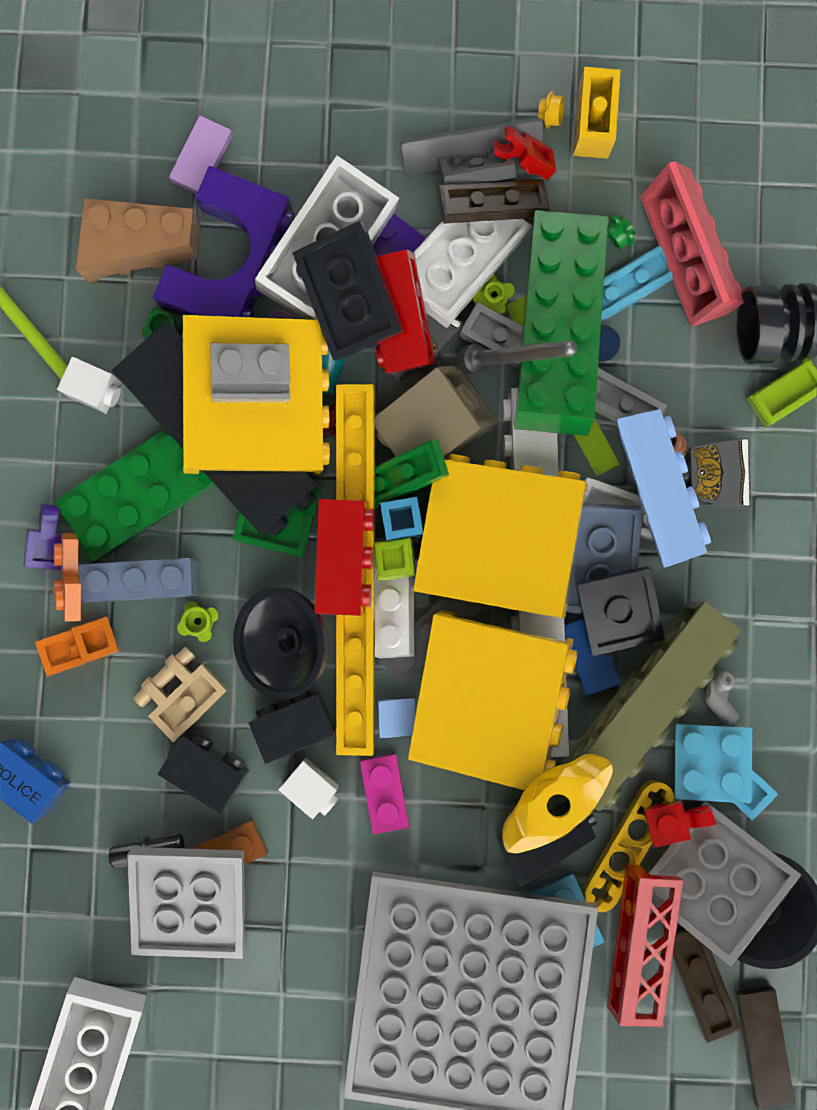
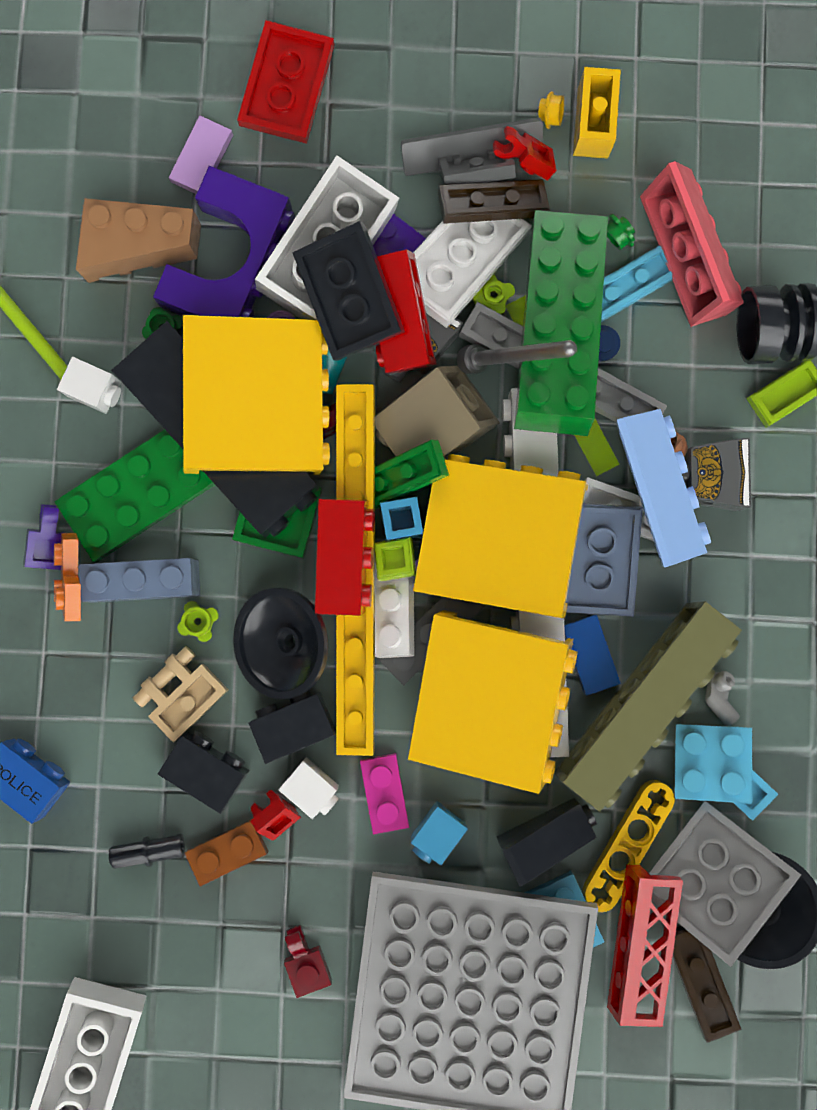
orange slope [35,617,119,677] -> none
light grey plate [127,847,245,959] -> none
light grey plate [210,343,290,402] -> none
light blue slope [378,698,416,738] -> none
yellow piece [502,754,613,854] -> none
black plate [575,566,665,656] -> none
red plate [644,800,716,848] -> none
dark brown tile [735,986,795,1109] -> none
none -> red plate [237,20,335,144]
none -> red tile [250,790,301,841]
none -> dark red plate [284,925,332,998]
none -> dark azure brick [411,801,468,865]

